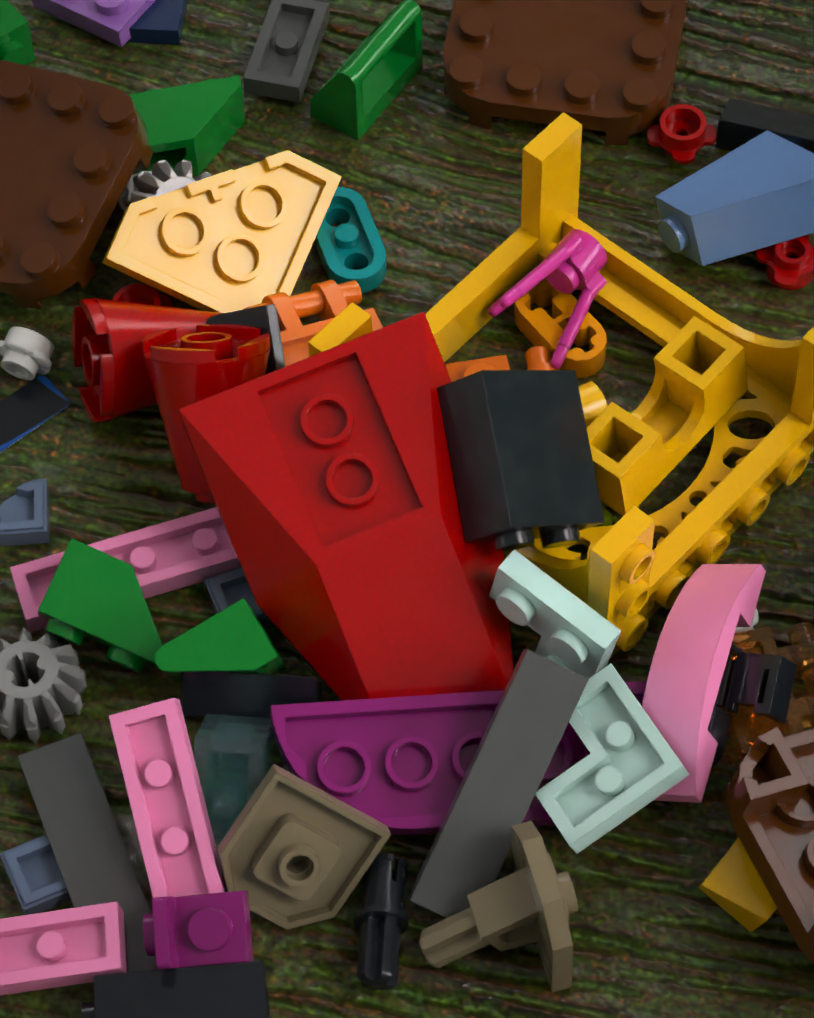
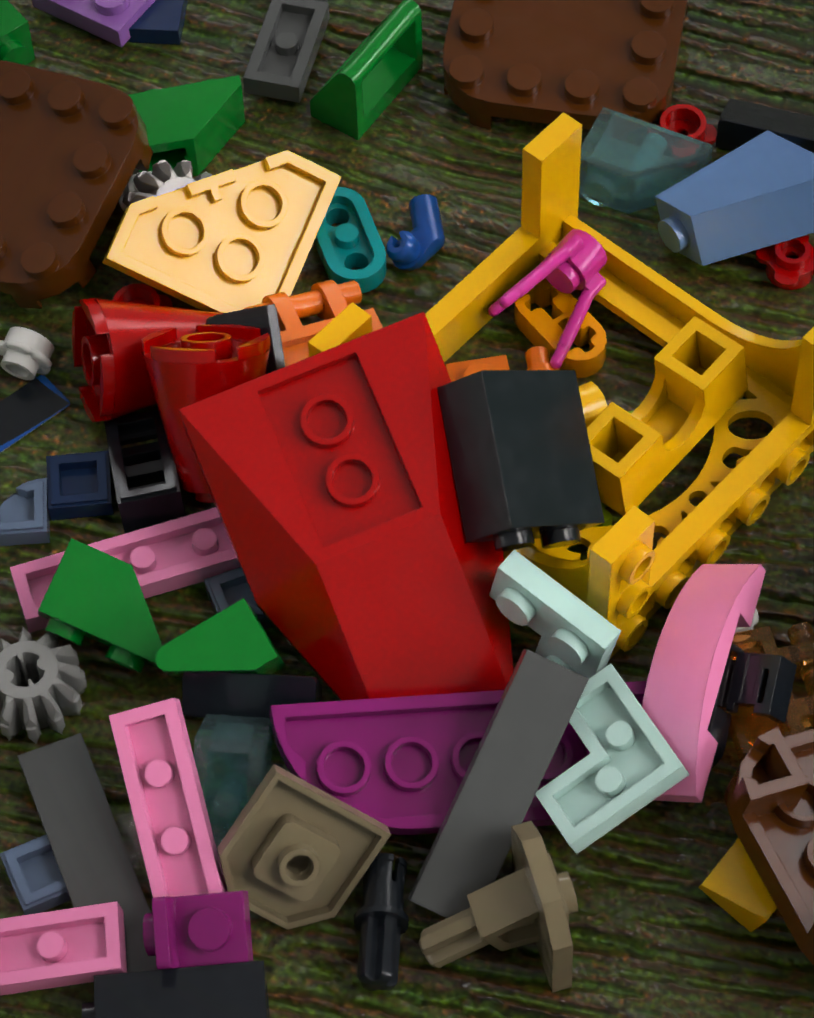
none -> dark blue tile [46,450,114,521]
none -> black slope [104,410,186,533]
none -> blue arm [386,194,445,271]
none -> clear light blue slope [579,107,713,214]

